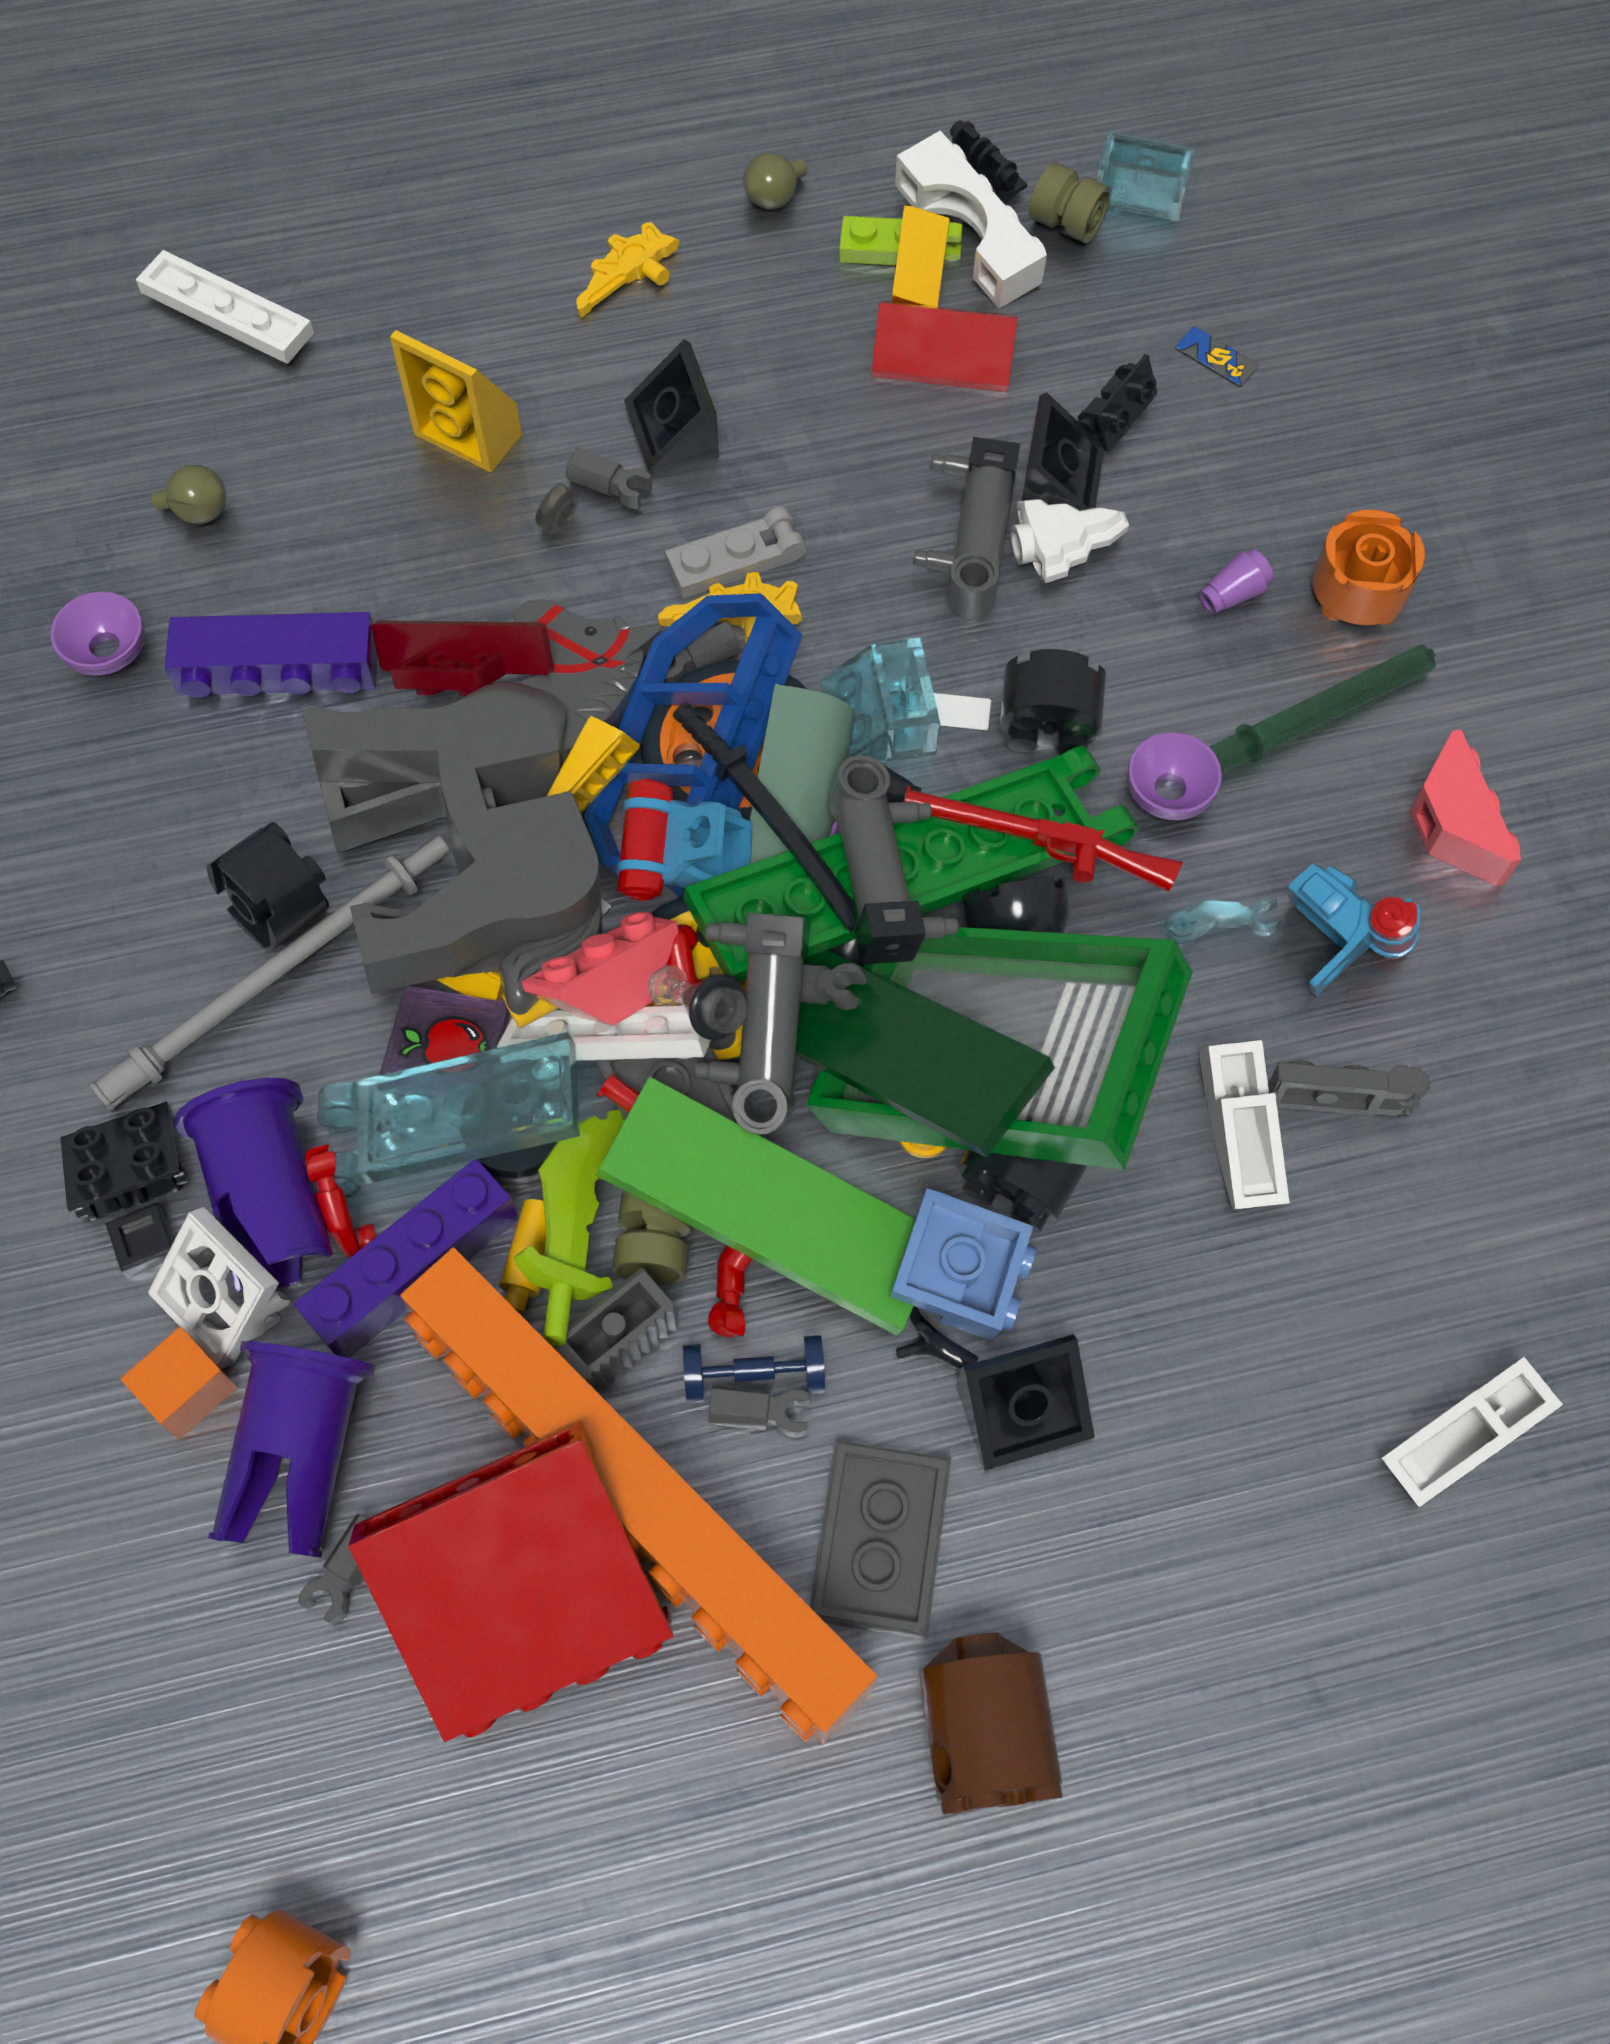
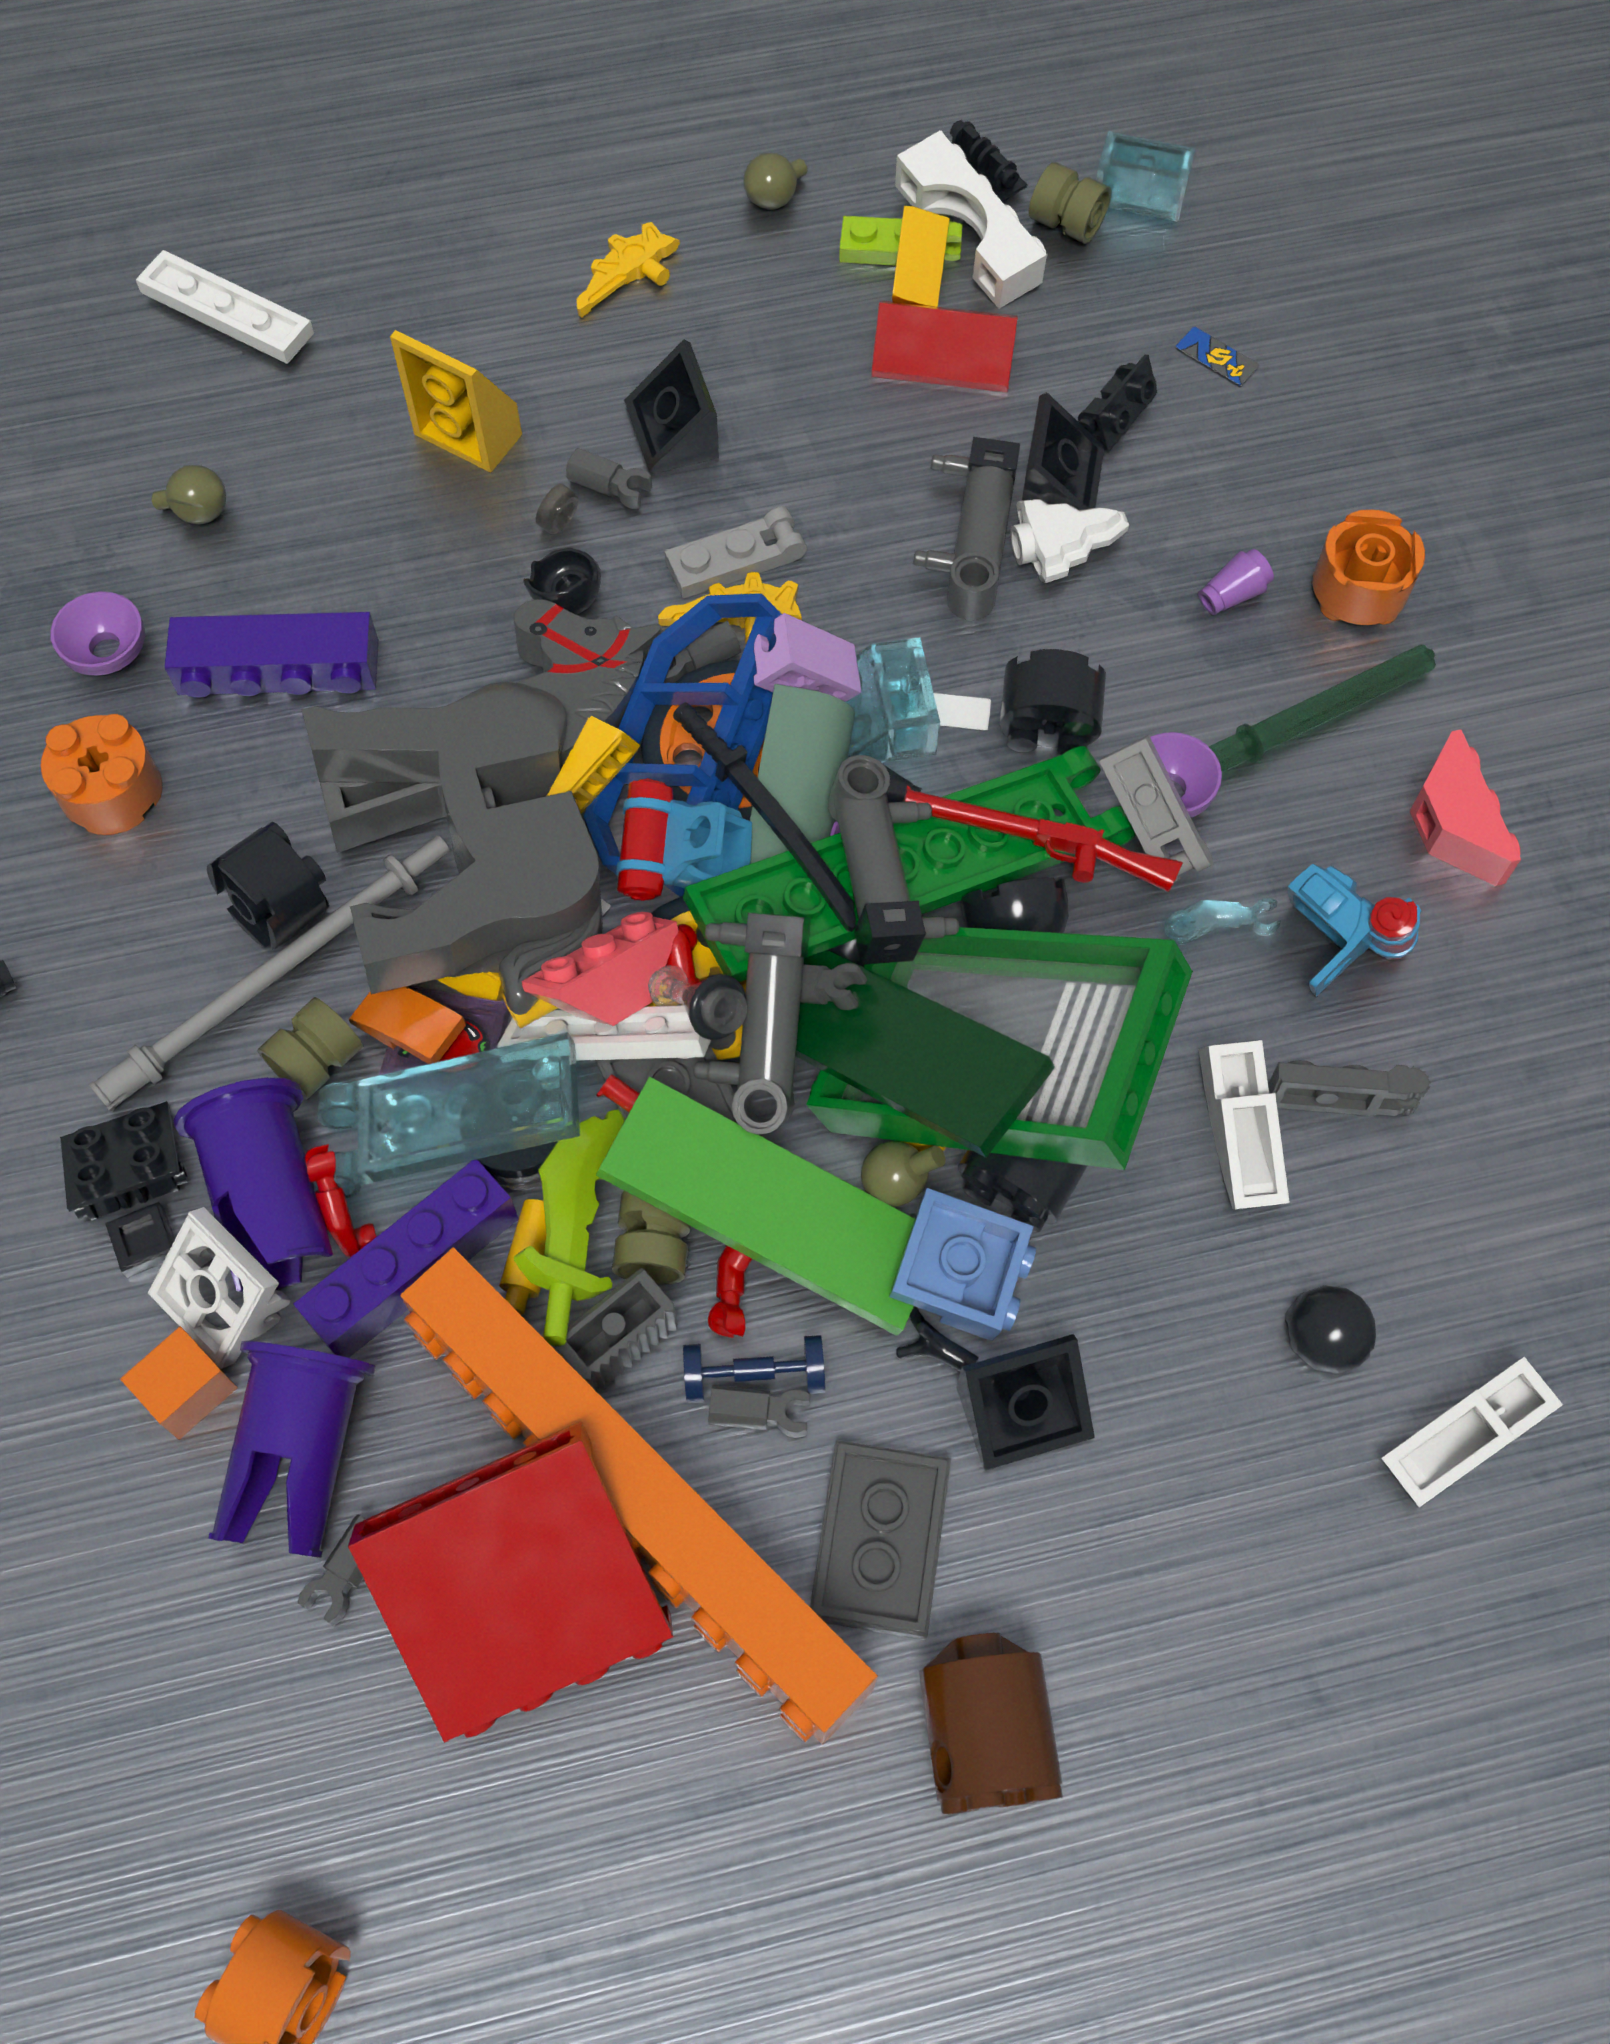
dark red bracket [371,620,554,697] -> none
none -> orange brick [41,714,162,835]
none -> olive wheel [257,997,363,1100]
none -> orange slope [349,987,466,1067]
none -> black hair [523,547,601,615]
none -> lavender hinge [754,613,862,702]
none -> olive piece [861,1140,946,1207]
none -> light grey plate [1099,734,1213,883]
none -> black hair [1285,1285,1376,1374]

